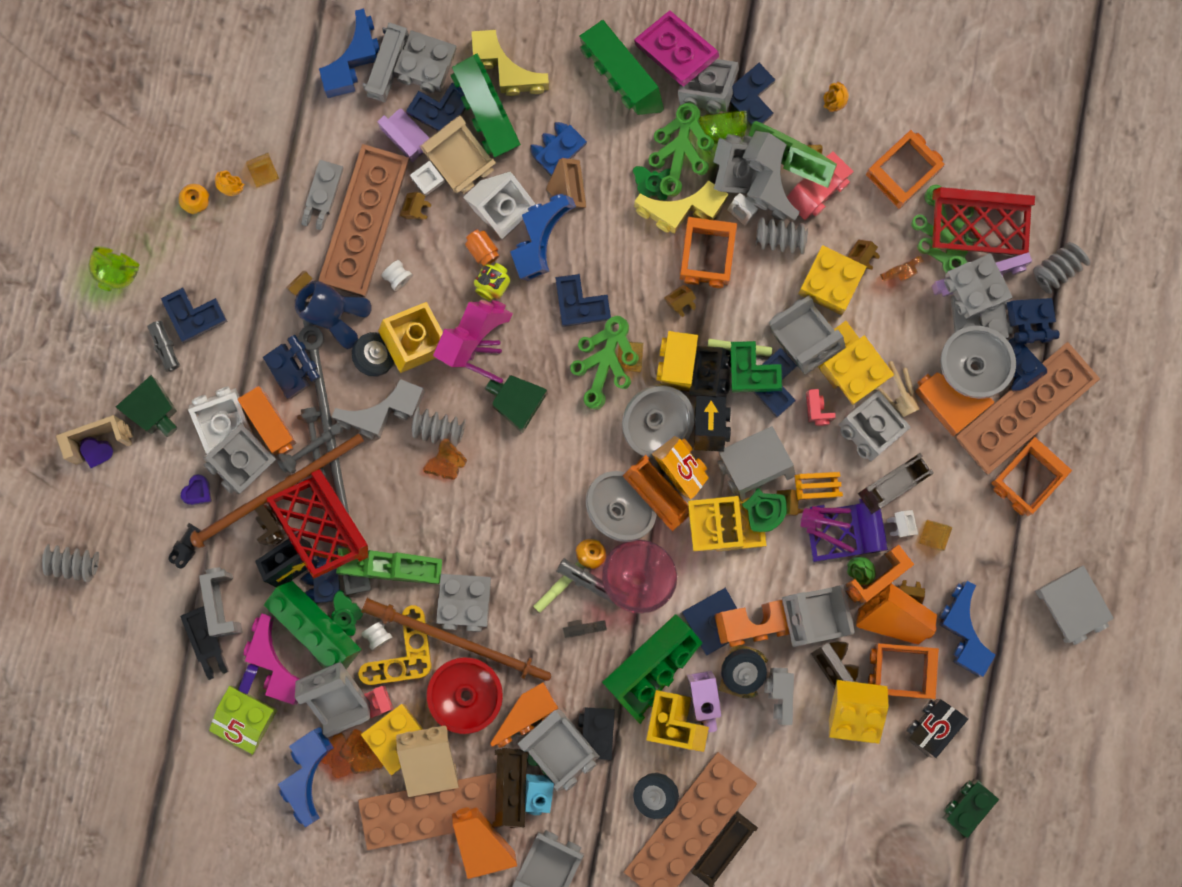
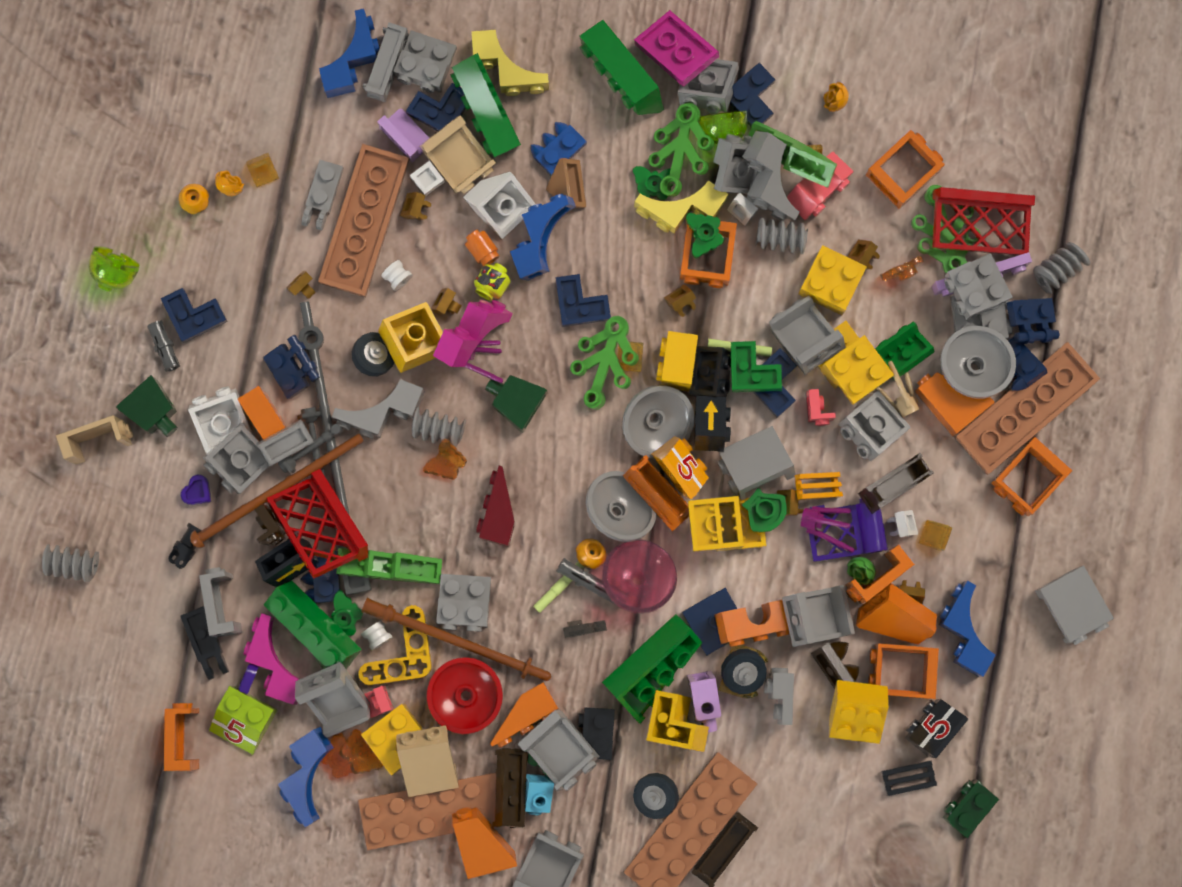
dark purple tile [80,437,113,468] -> none
dark blue piece [295,281,372,349] -> none
none -> orange panel [164,703,199,771]
none -> light grey tile [257,419,314,466]
none -> pearl gold tile [431,288,462,315]
none -> dark red slope [476,465,515,547]
none -> green animal [686,213,724,259]
none -> green bracket [875,321,935,380]
none -> black tile [881,760,937,796]

